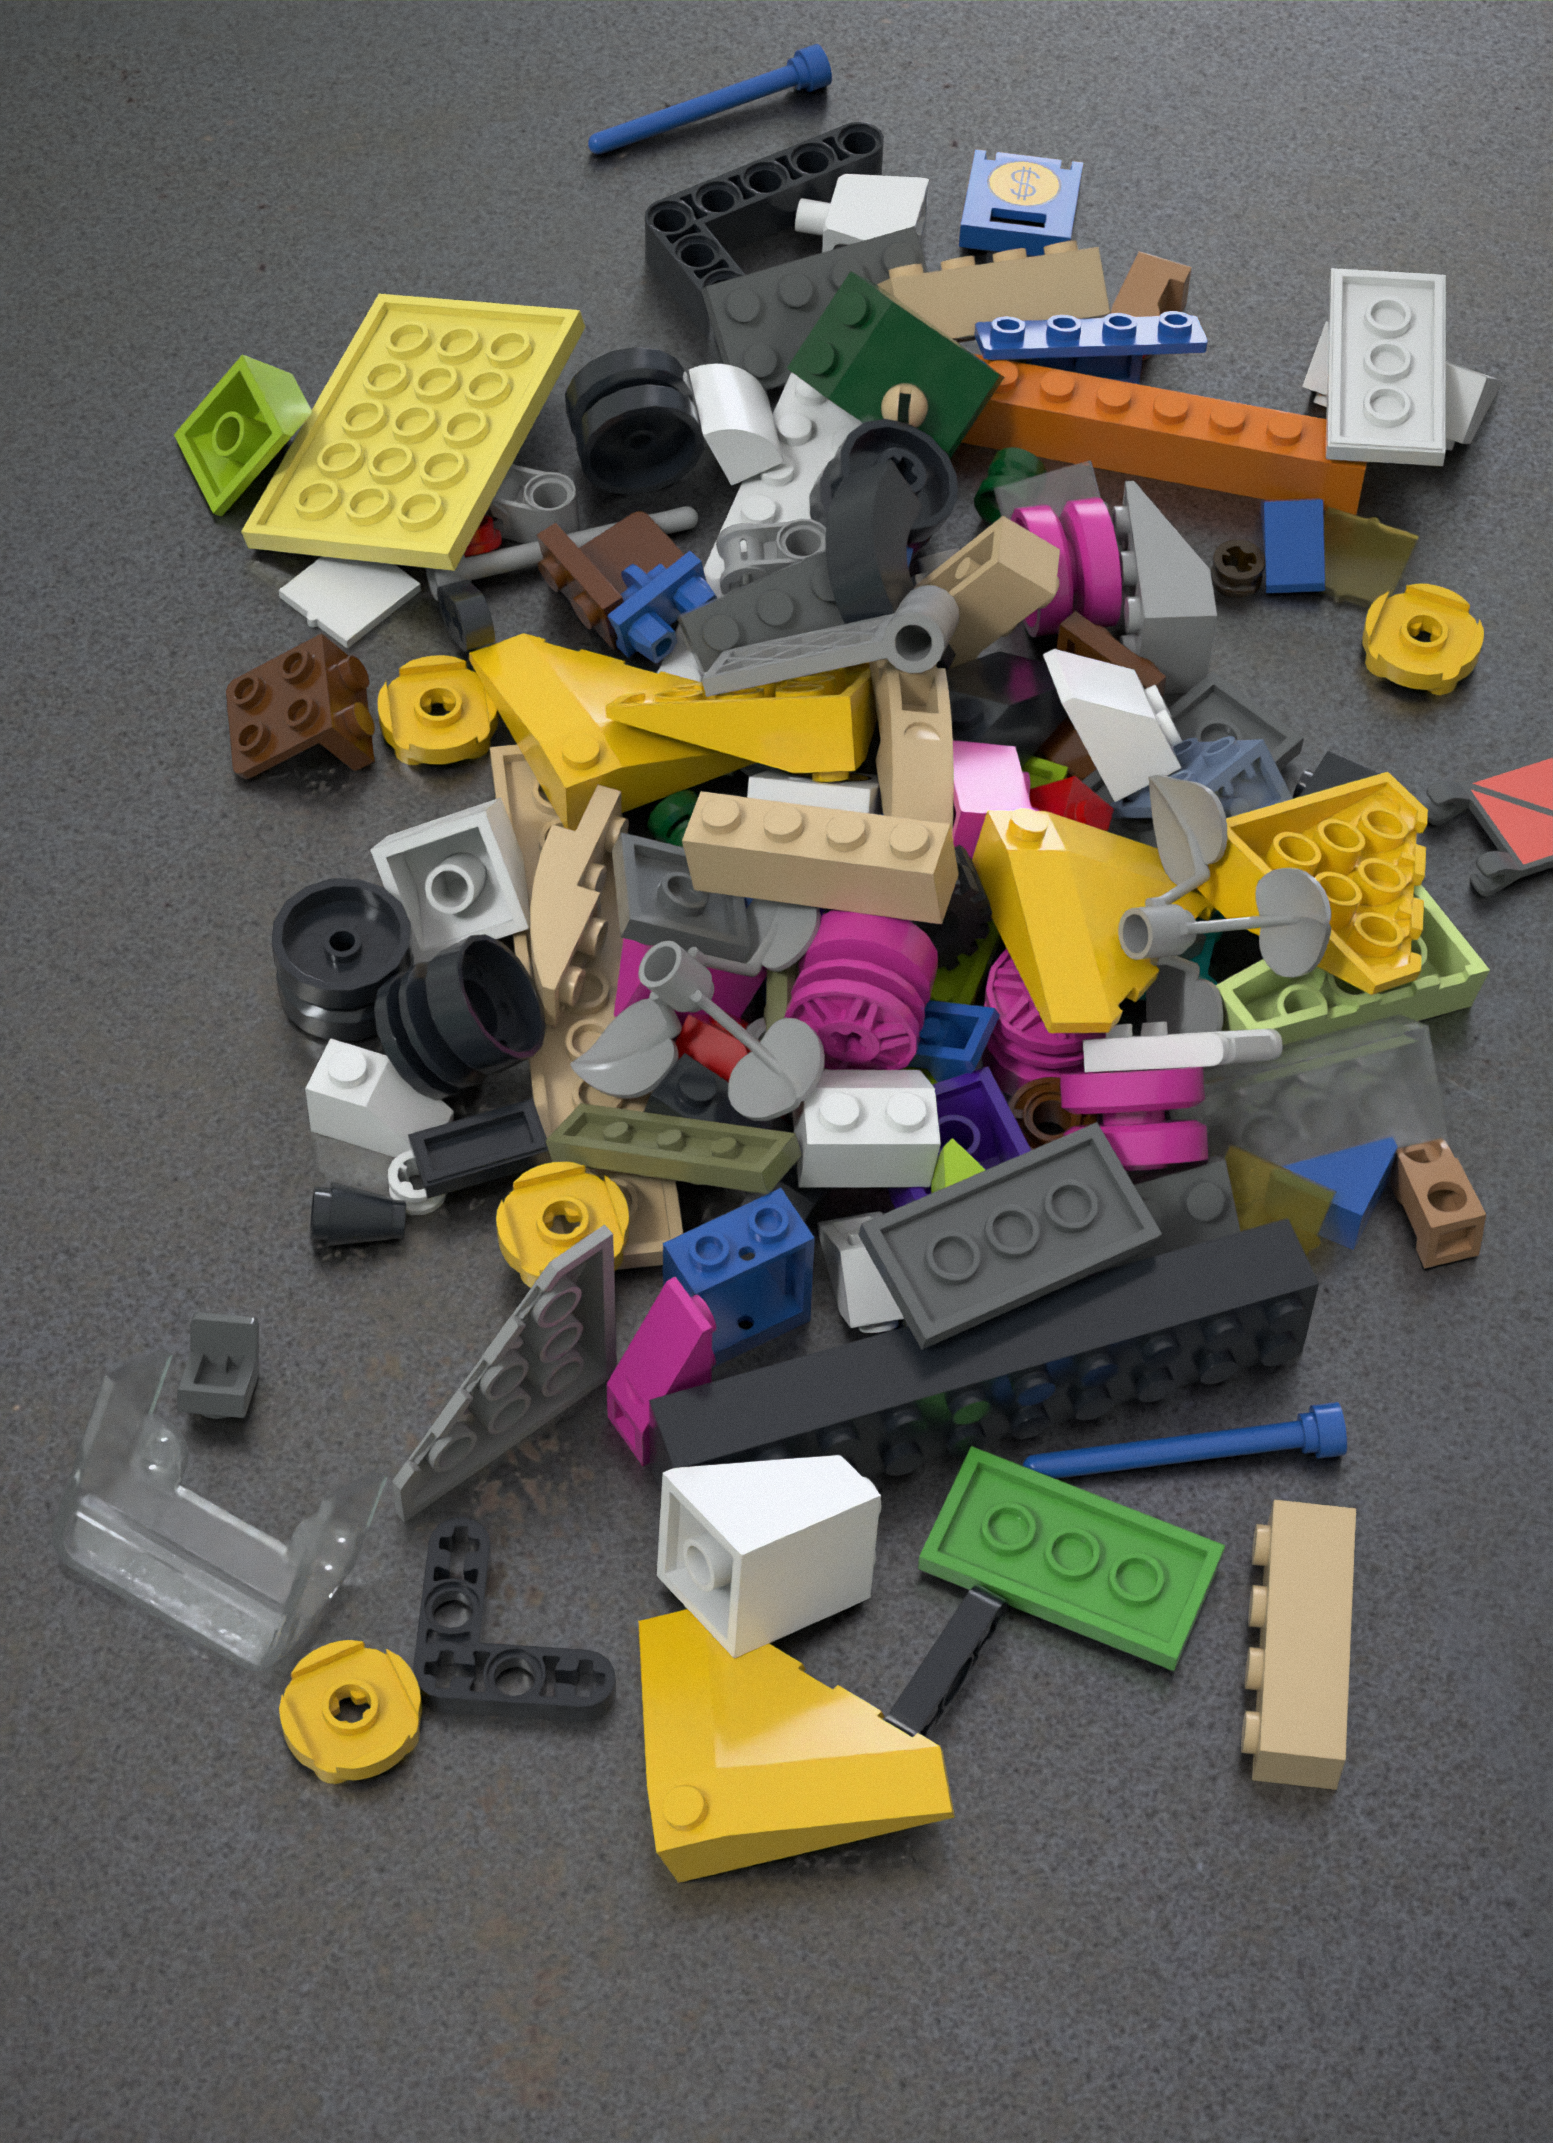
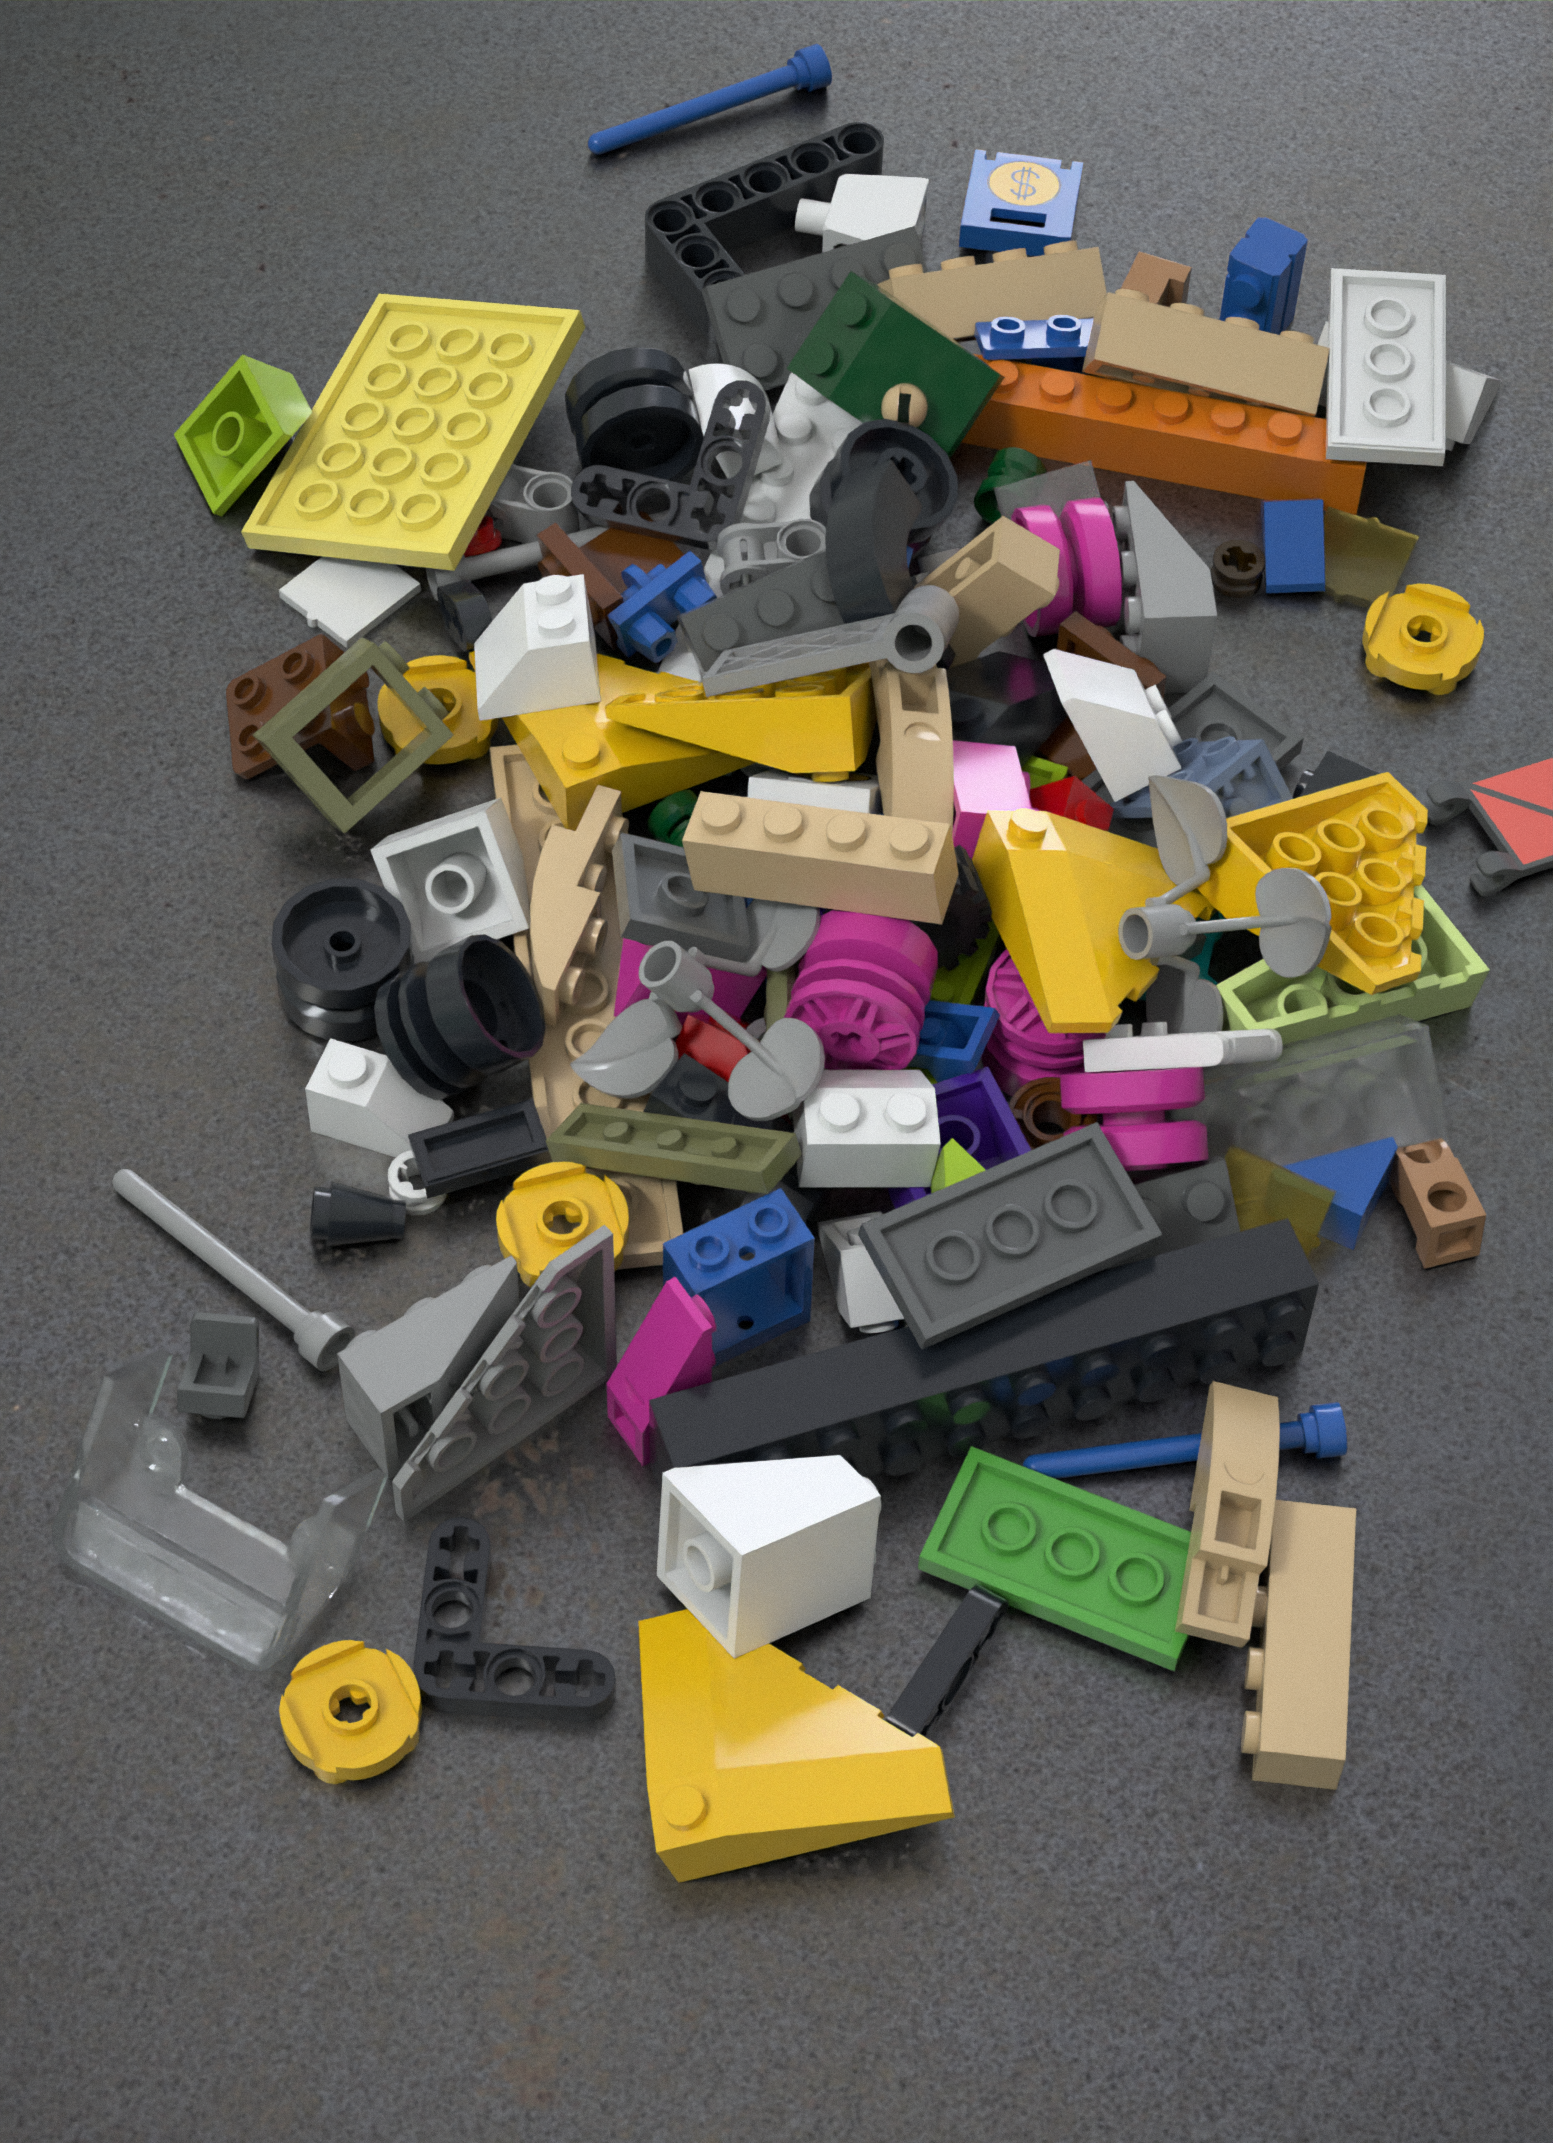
none -> light grey piece [112,1169,355,1371]
none -> olive window [253,637,454,834]
none -> light grey slope [337,1255,520,1479]
none -> white slope [474,574,601,721]
none -> black beam [571,380,770,550]
none -> tan brick [1082,289,1330,417]
none -> tan slope [1175,1381,1280,1648]
none -> blue brick [1219,217,1308,335]

